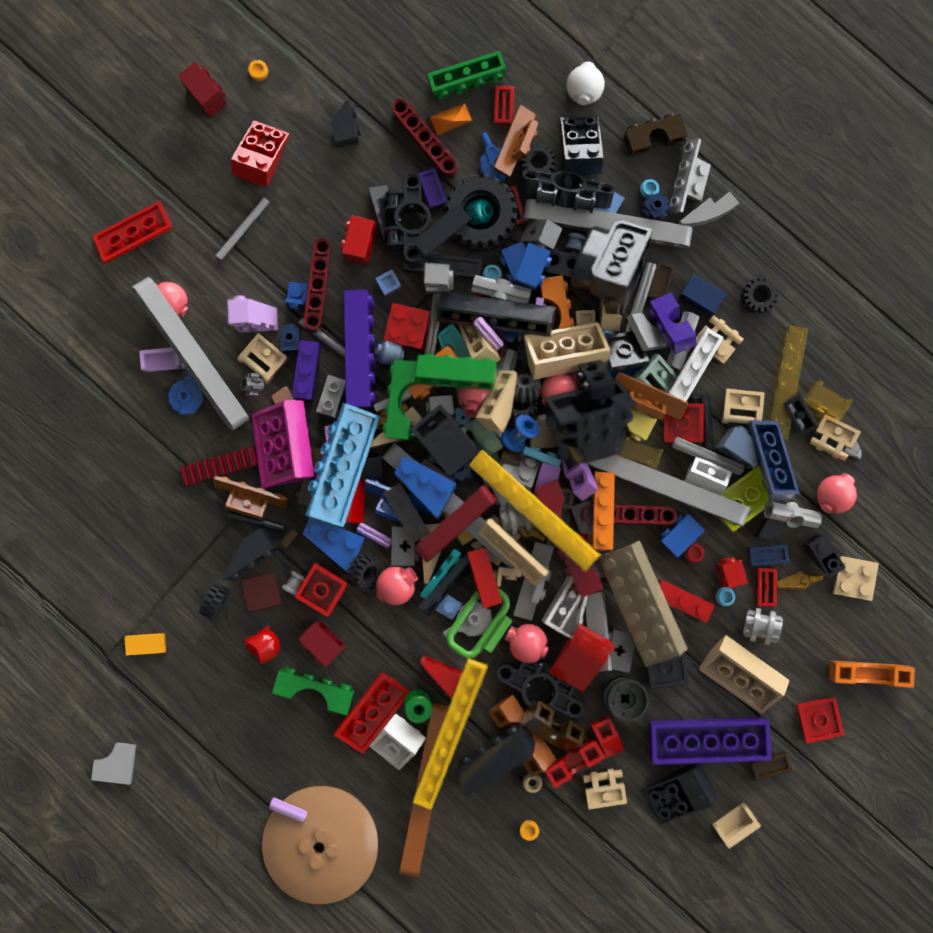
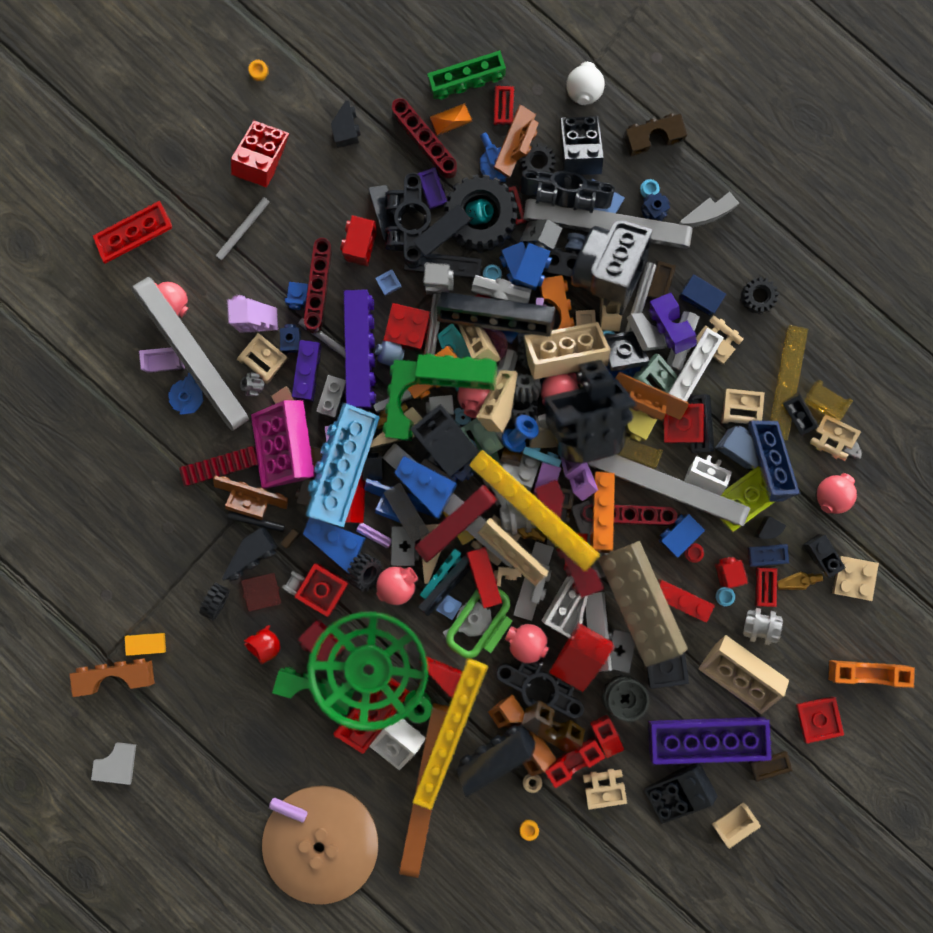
dark red brick [178,61,227,118] -> none
lavender axle [473,317,503,350] -> none
light grey bracket [668,138,711,214] -> none
light grey axle [672,437,744,475] -> none
light grey piece [763,502,822,528] -> none
none -> dark orange arch [70,658,155,697]
none -> green dish [308,612,428,730]

